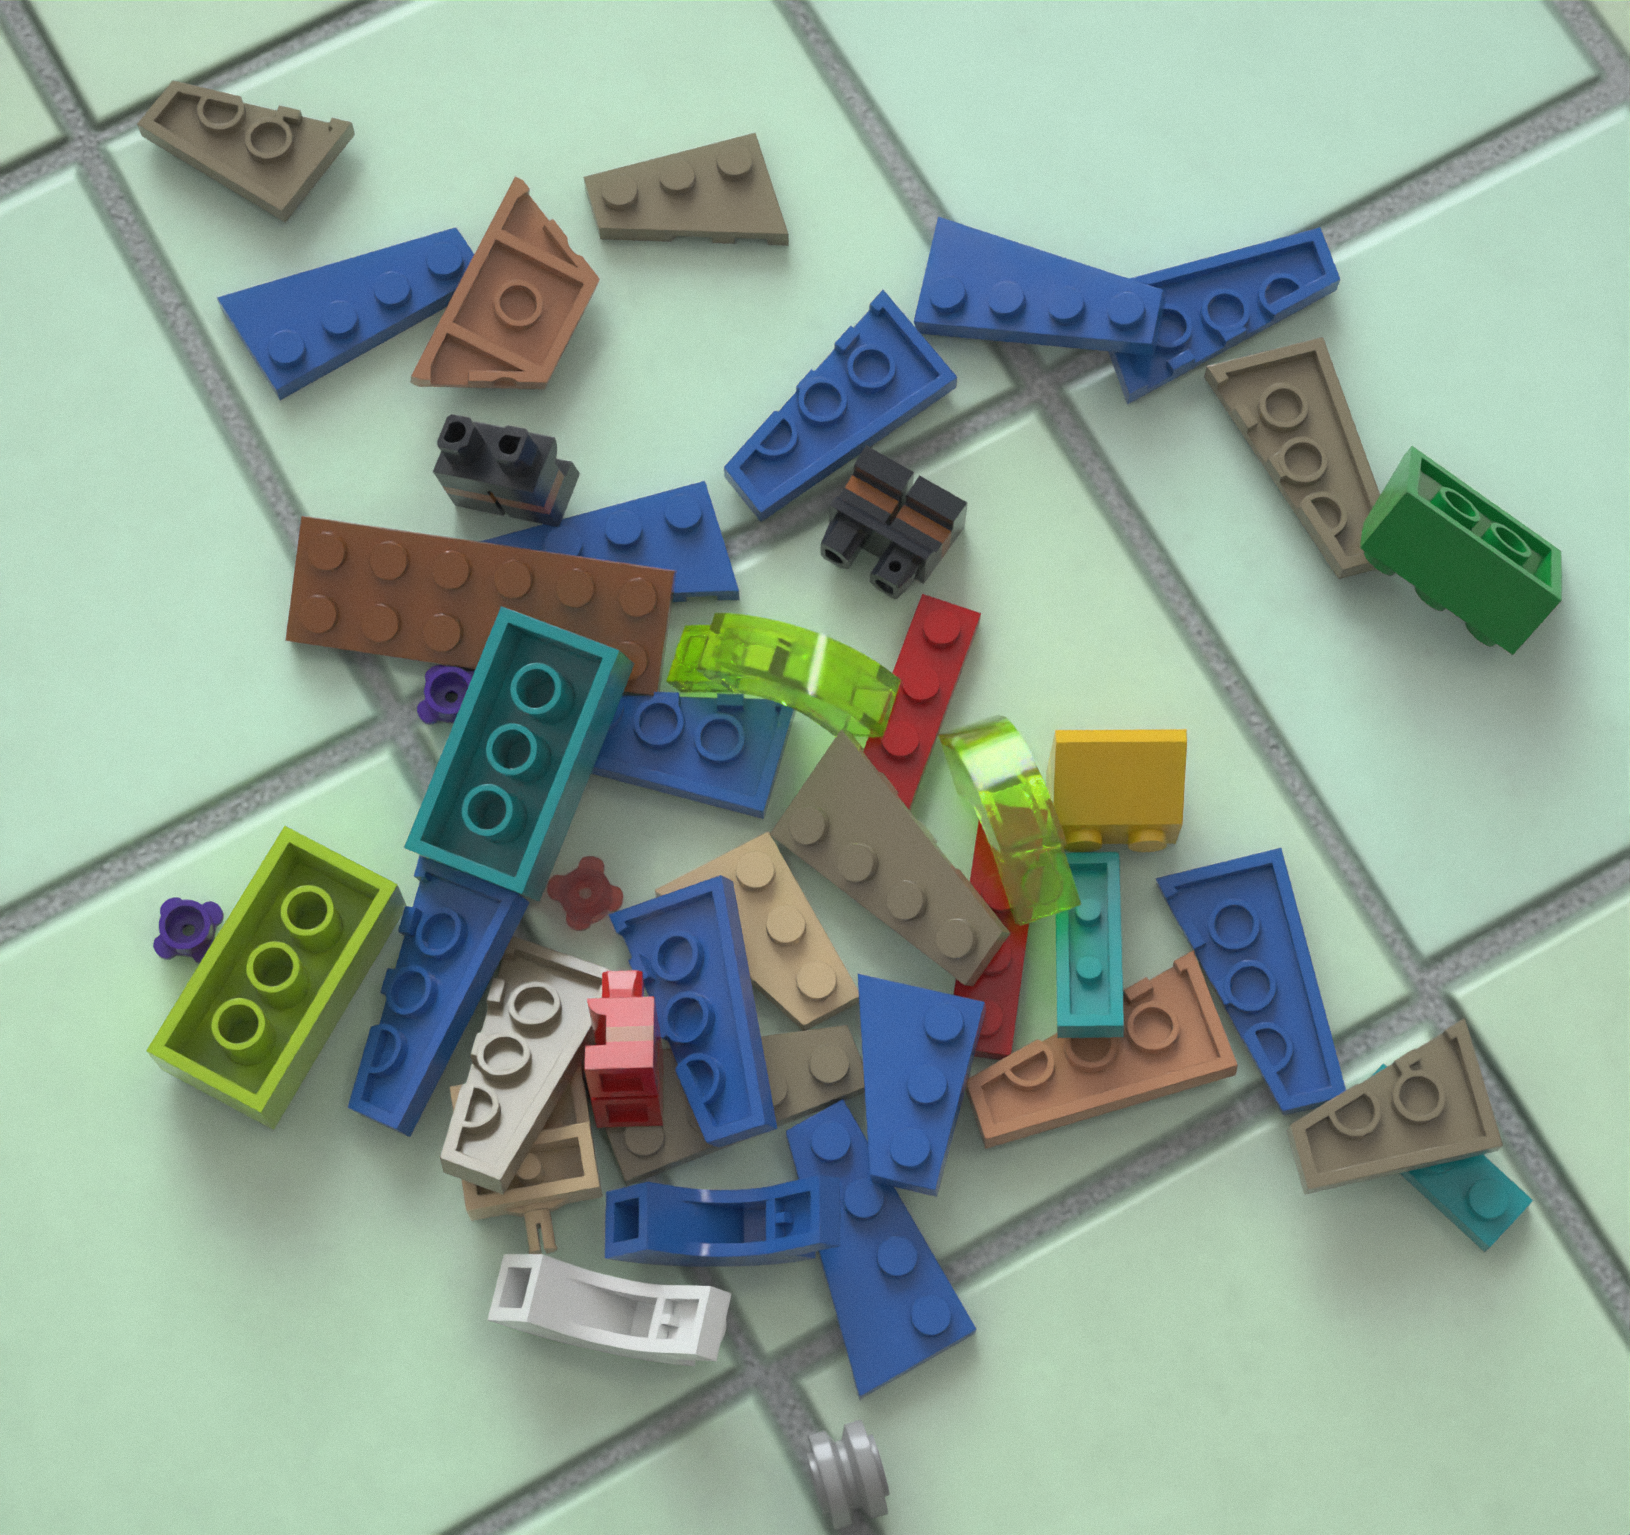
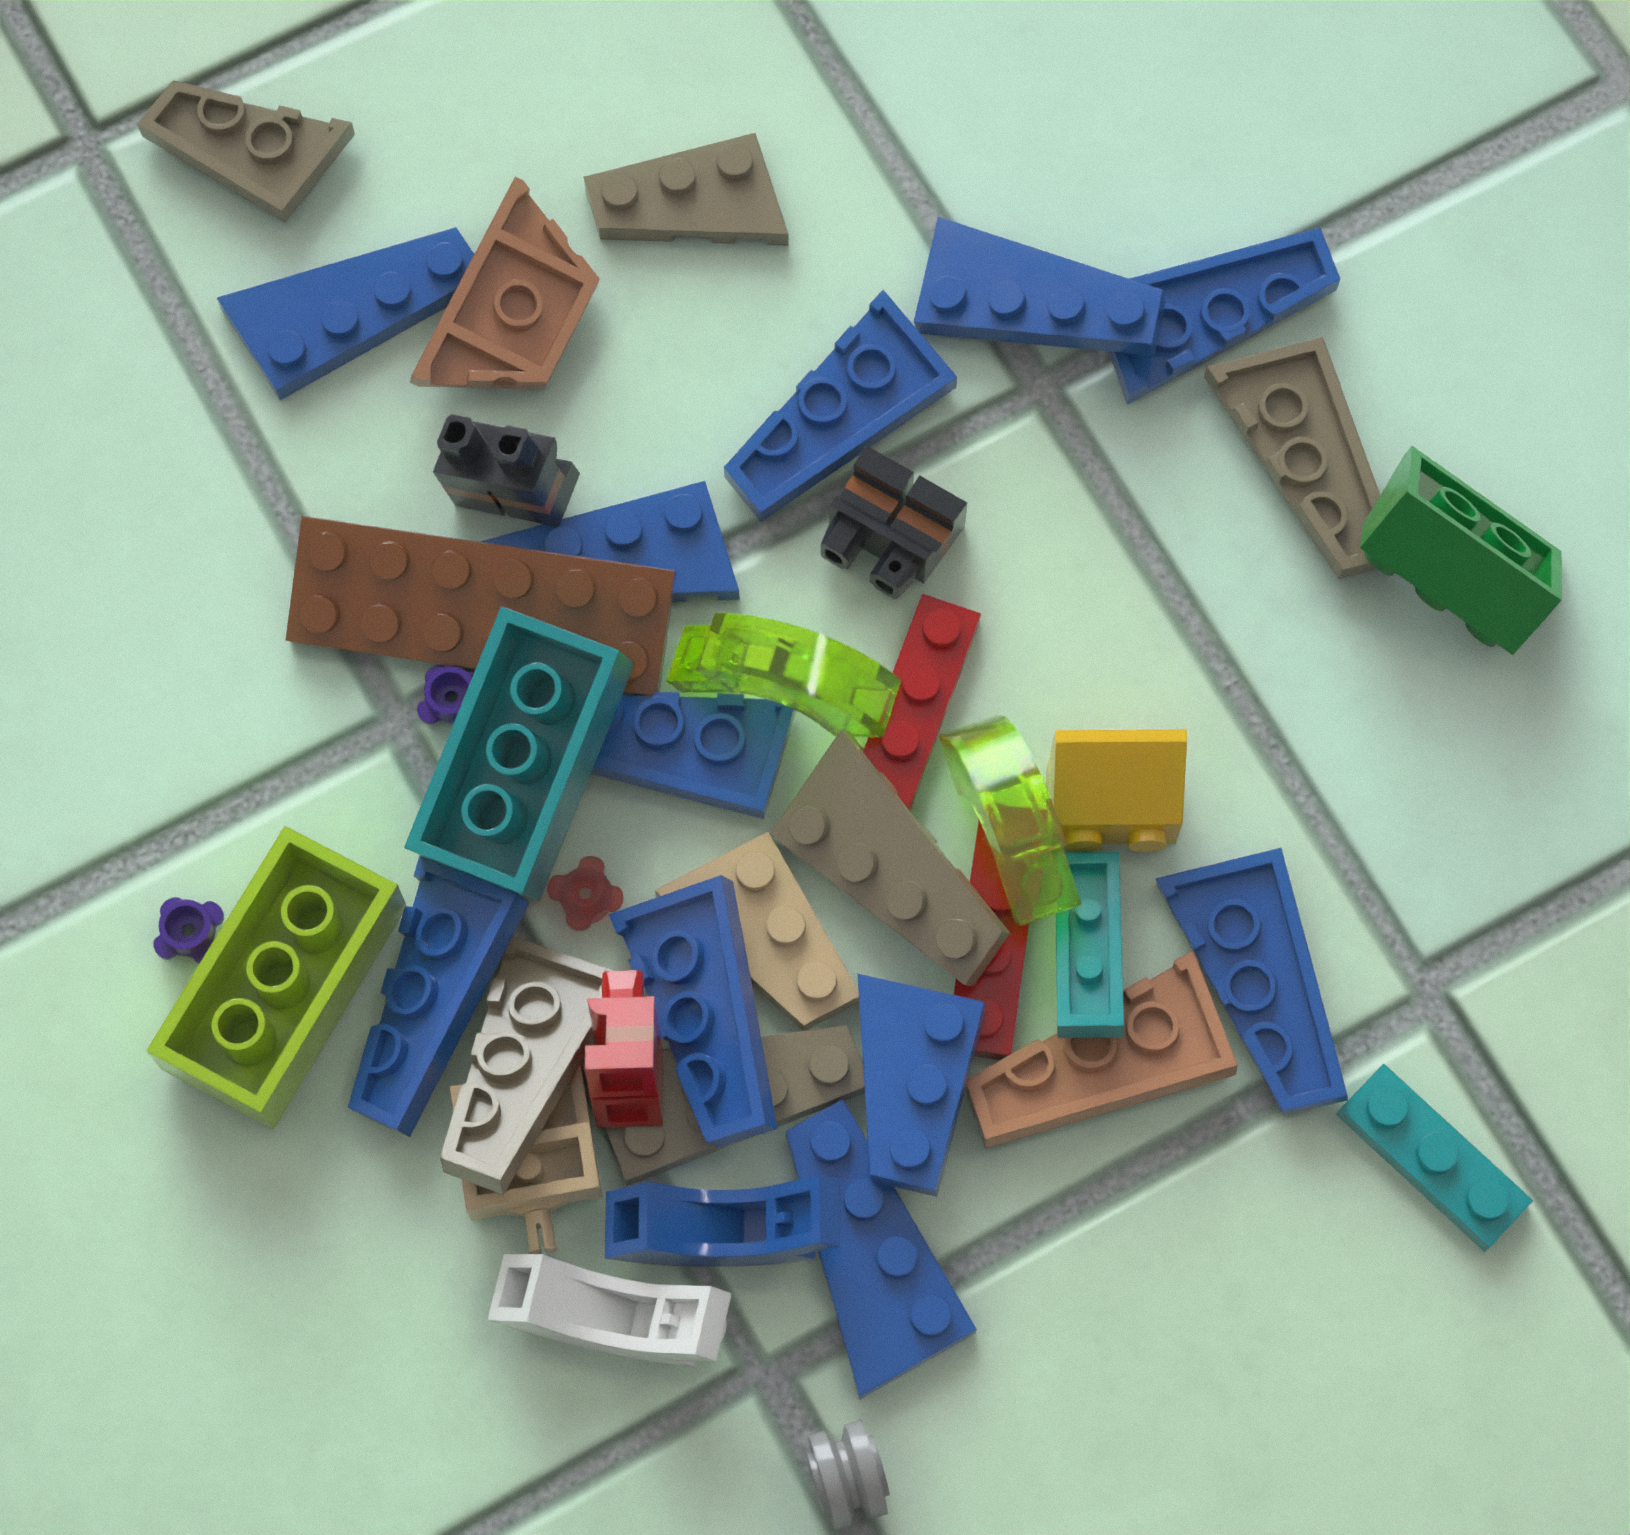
dark tan wing [1286,1018,1503,1195] -> none

